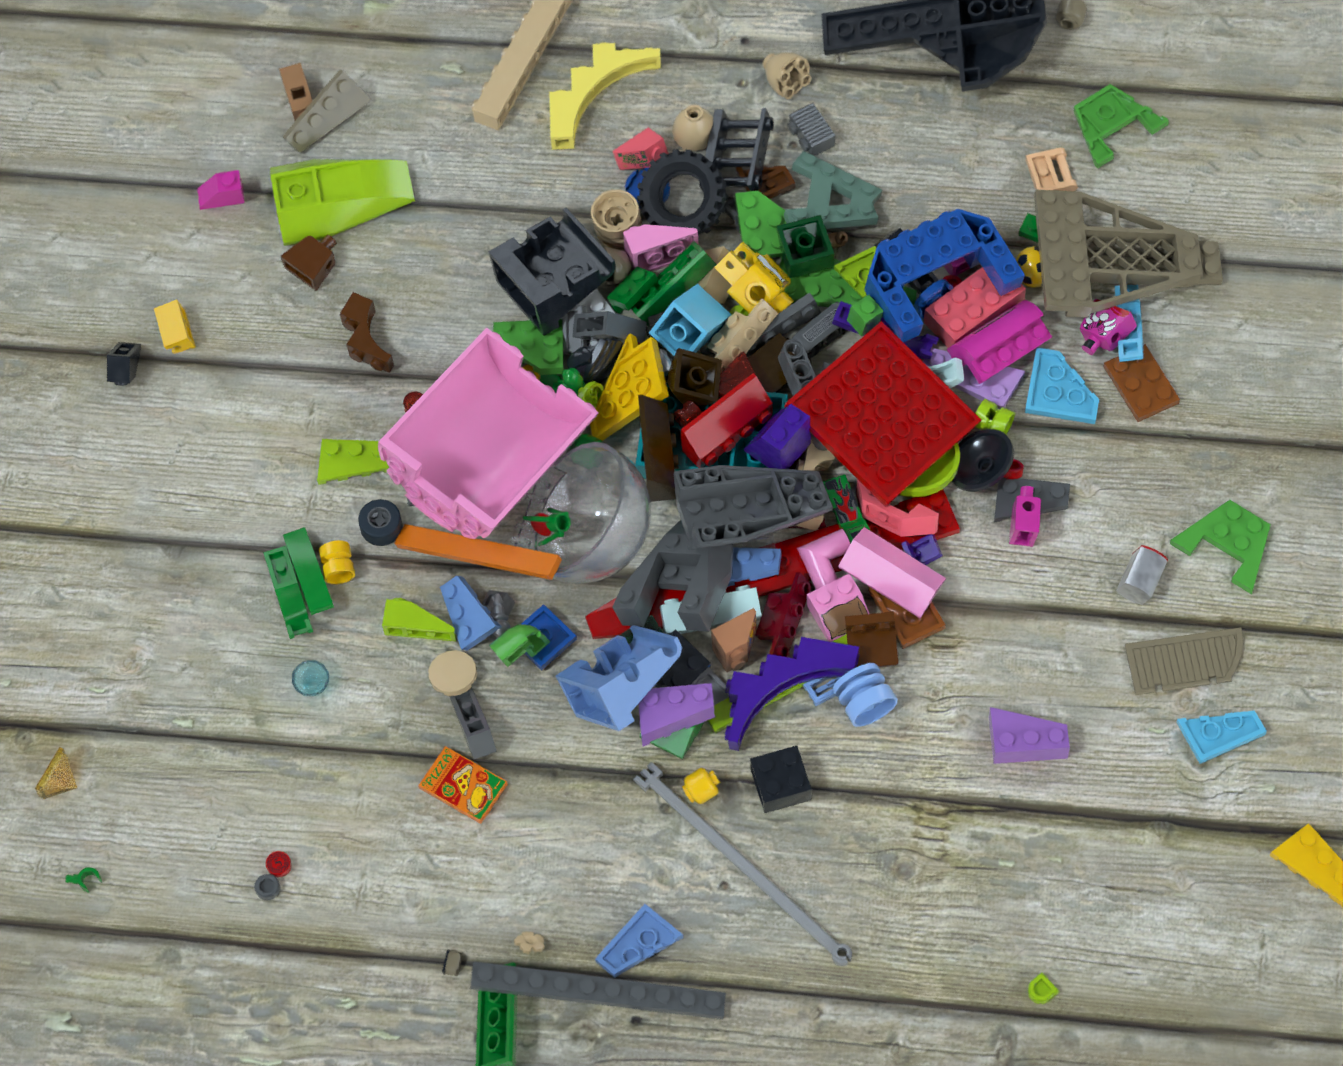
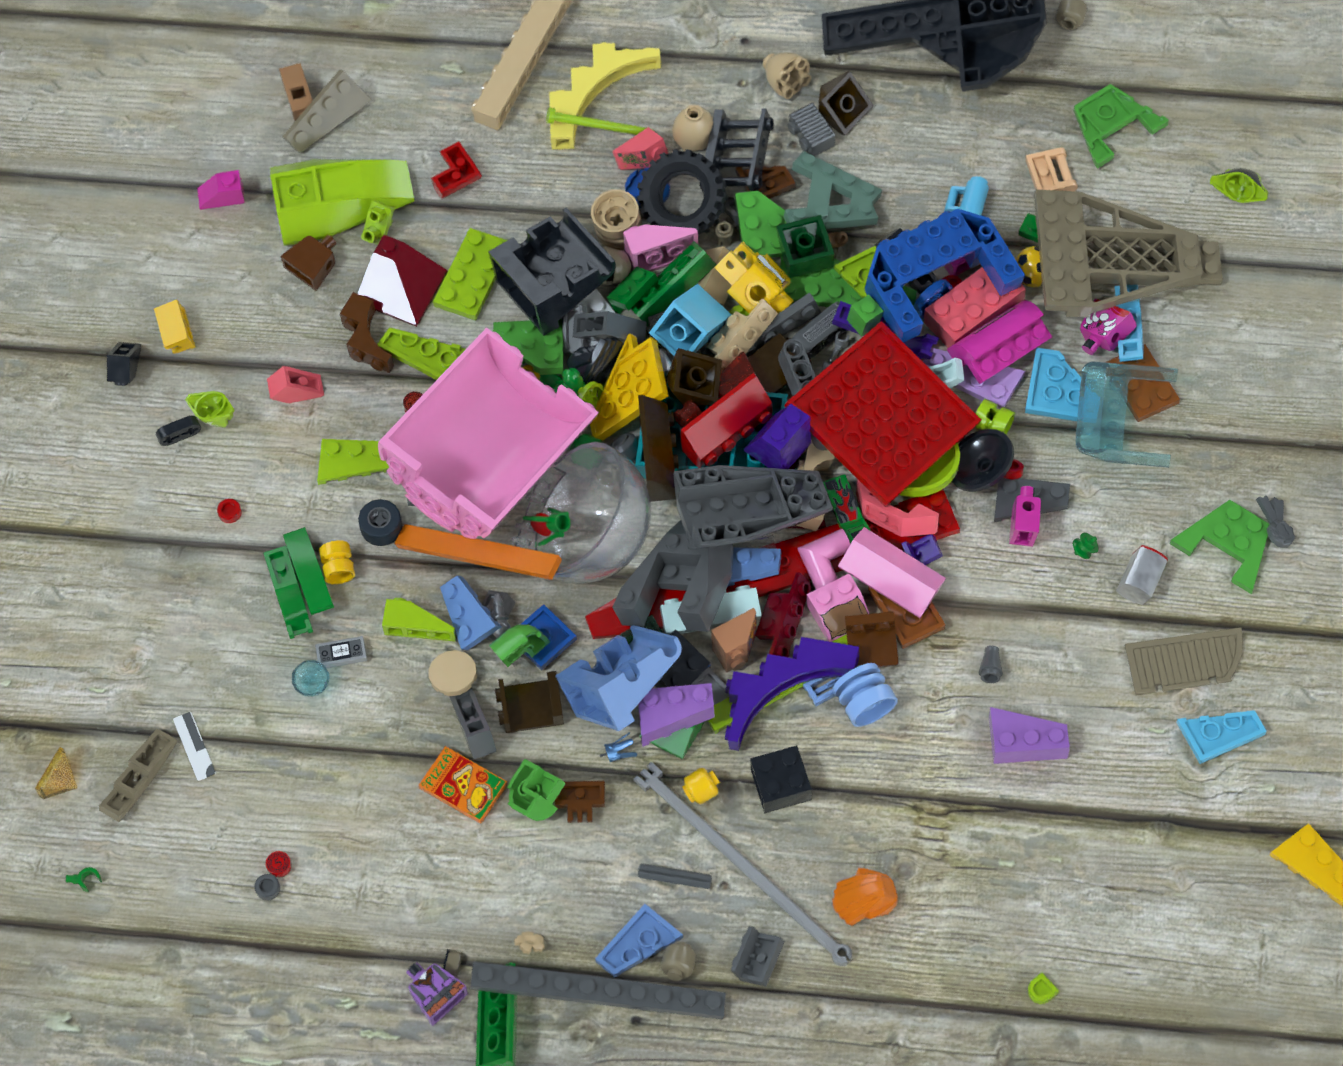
none -> dark tan slope [99,729,177,822]
none -> black beam [156,415,201,446]
none -> white sticker [173,712,216,781]
none -> lime hat [185,391,235,428]
none -> red tile [217,499,242,523]
none -> coral slope [267,366,324,403]
none -> tile [315,636,367,670]
none -> dark red slope [358,235,448,327]
none -> lime hips [361,199,394,245]
none -> lime wing [377,327,466,380]
none -> torso [406,962,468,1026]
none -> red brick [431,141,482,199]
none -> lime piece [433,228,507,321]
none -> dark brown panel [495,671,564,733]
none -> bright green brick [507,759,566,821]
none -> lime bar [546,107,651,135]
none -> reddish brown hinge [555,781,605,823]
none -> flat silver piece [600,732,638,763]
none -> dark grey cone [609,433,638,464]
none -> dark grey axle [638,863,712,889]
none -> dark tan head [661,941,696,981]
none -> dark tan pin [715,221,733,248]
none -> dark grey bracket [731,926,785,987]
none -> dark brown slope [818,71,874,135]
none -> light grey hand [828,331,849,364]
none -> orange hair [832,868,898,926]
none -> medium azure piece [944,176,989,215]
none -> dark grey cone [978,645,1003,683]
none -> green wheel [1073,532,1099,559]
none -> clear light blue windscreen [1075,362,1178,468]
none -> lime hat [1210,168,1268,203]
none -> dark grey piece [1256,495,1295,548]

